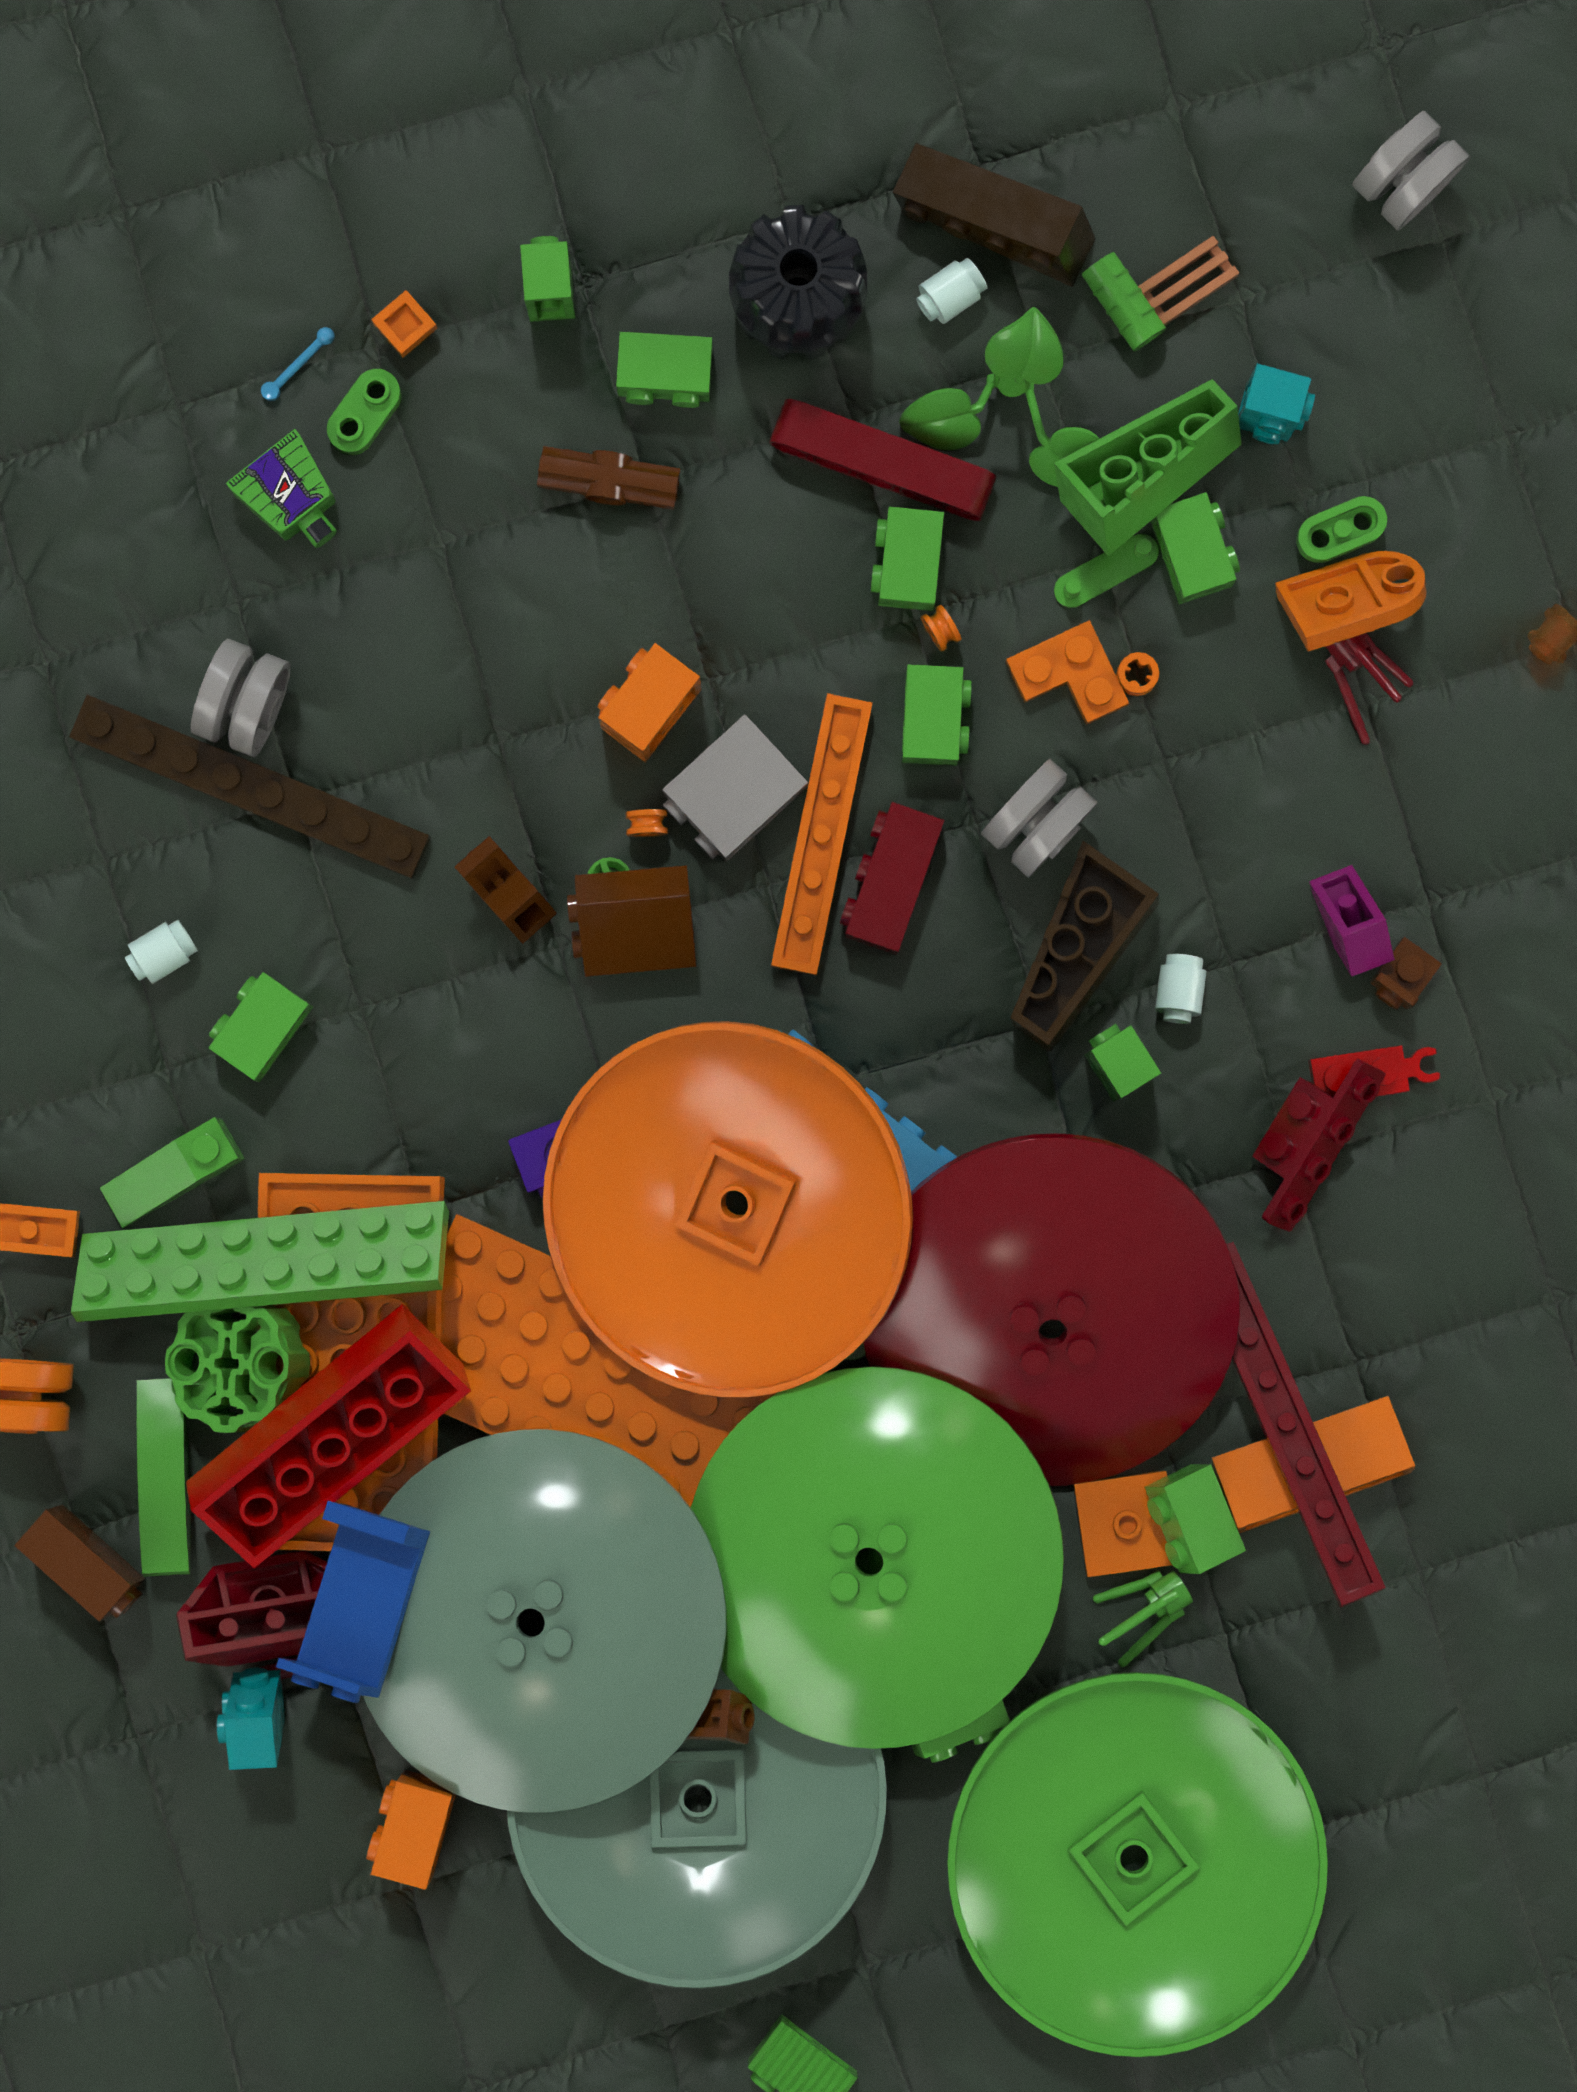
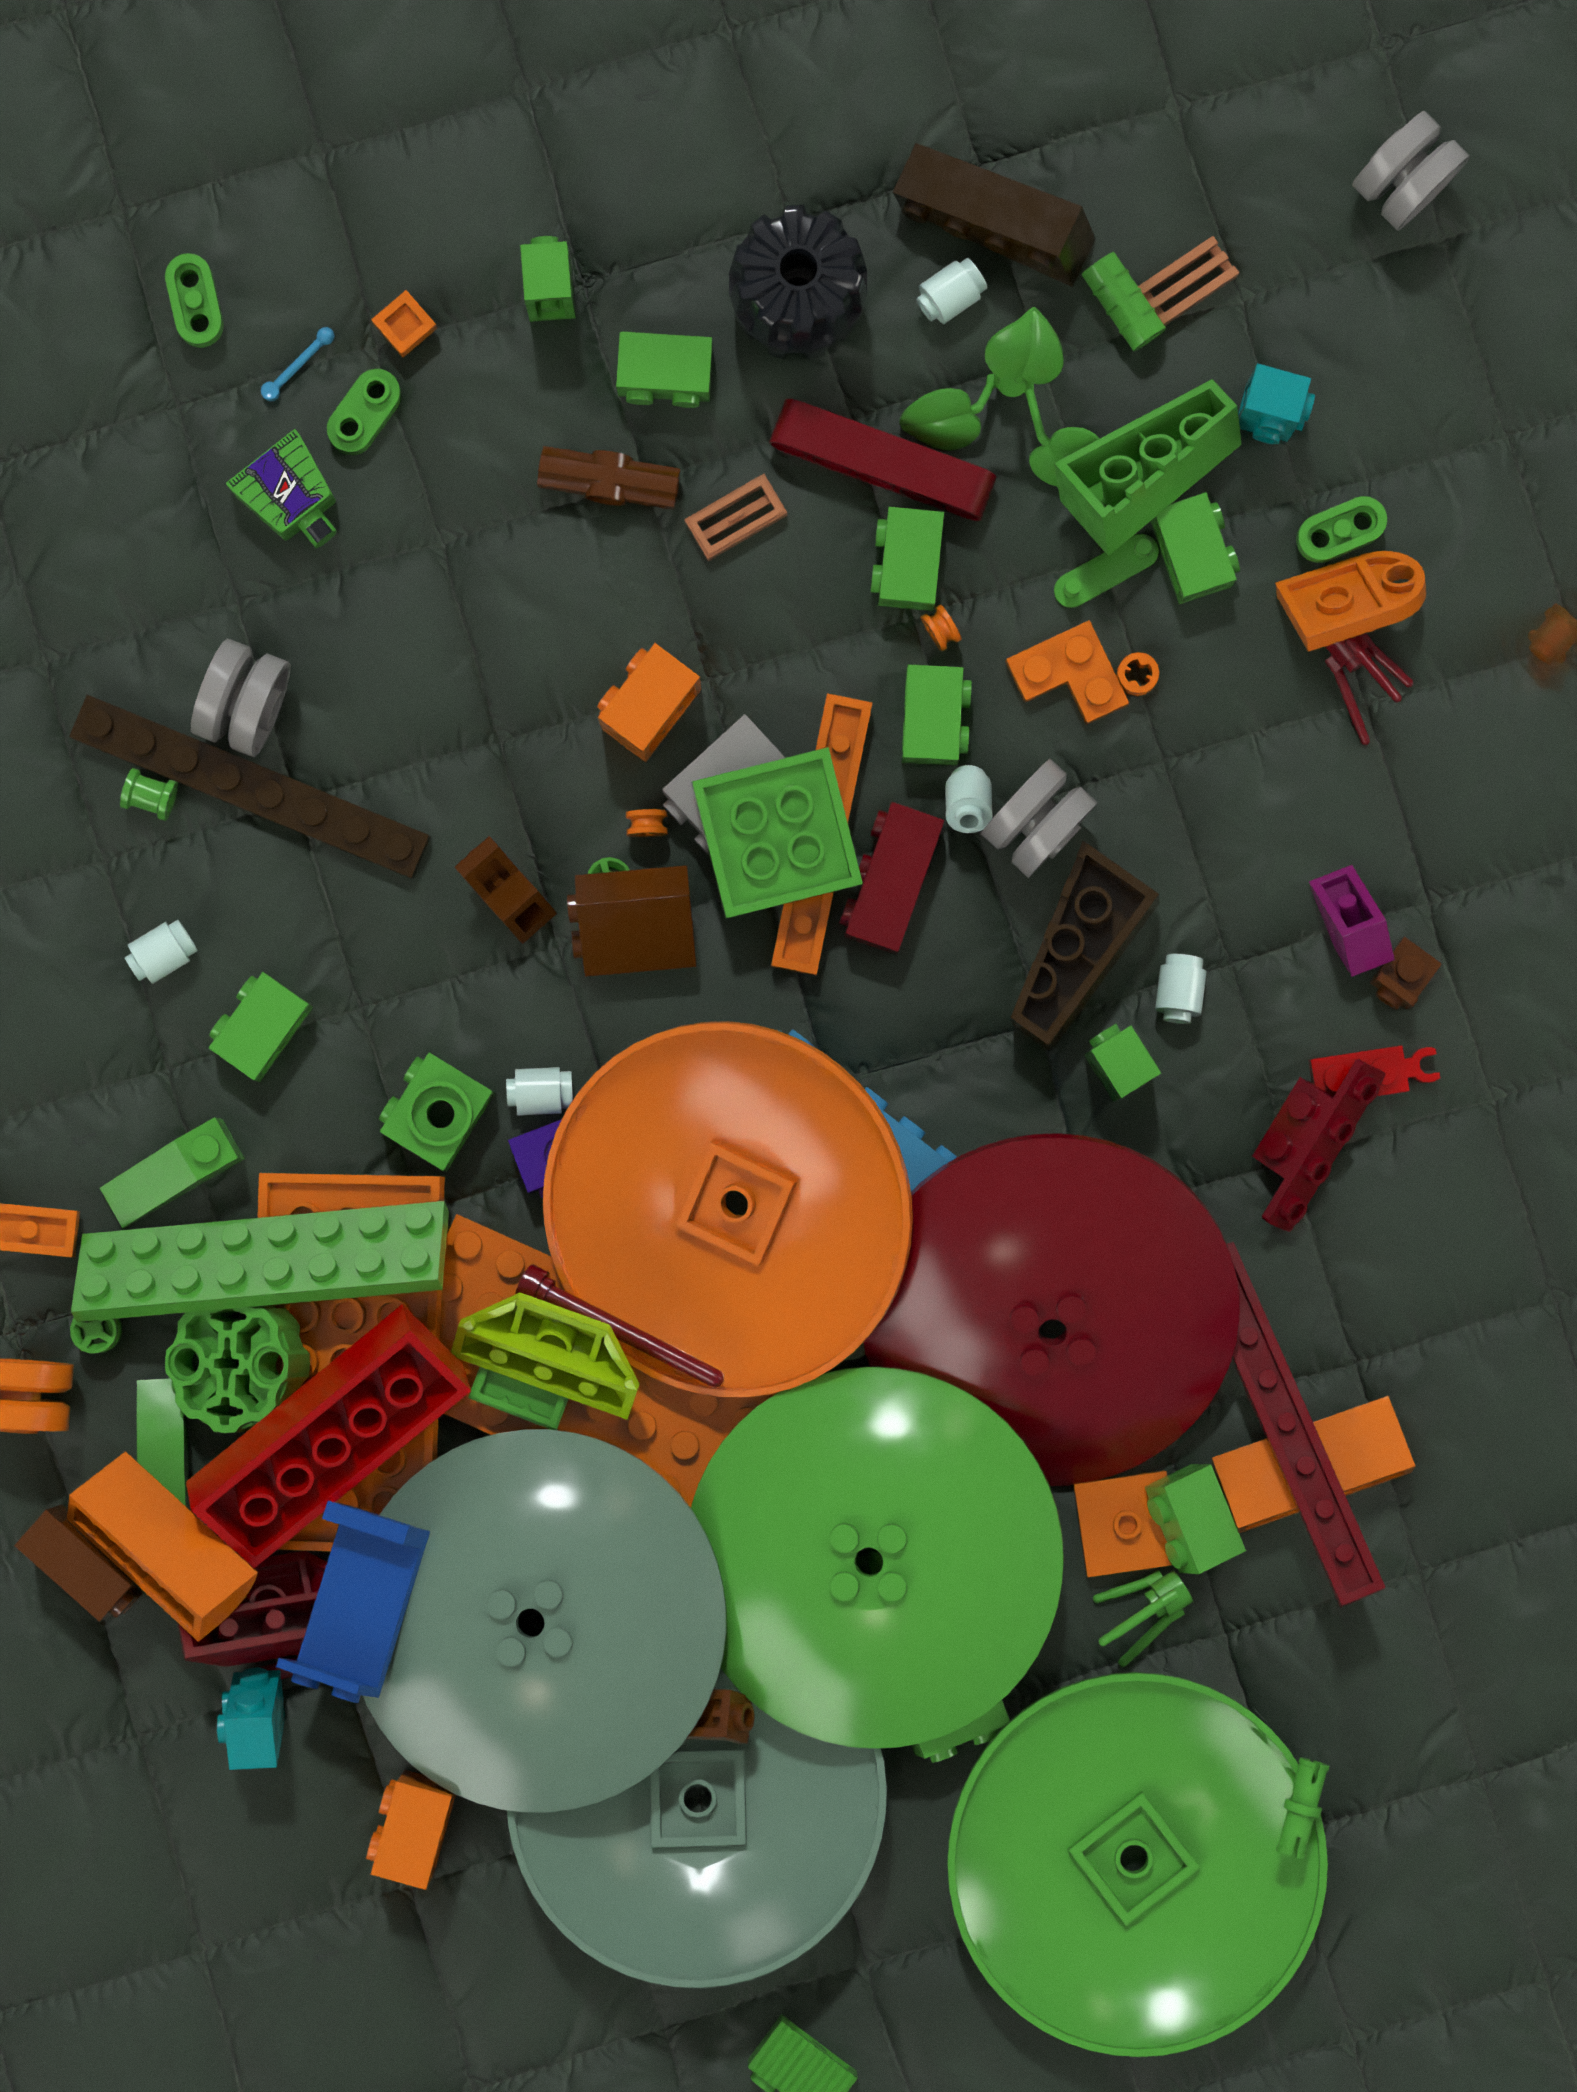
none -> orange brick [67,1451,258,1642]
none -> bright green wheel [70,1318,122,1354]
none -> bright green bush [120,768,178,821]
none -> bright green plate [165,253,224,348]
none -> bright green brick [378,1052,496,1172]
none -> lime wedge [451,1292,640,1420]
none -> bright green plate [468,1367,569,1430]
none -> light aqua brick [506,1067,573,1116]
none -> dark red piece [515,1264,724,1388]
none -> nougat tile [684,474,787,561]
none -> bright green plate [691,747,863,918]
none -> light aqua brick [945,765,992,833]
none -> bright green pin [1276,1757,1330,1859]

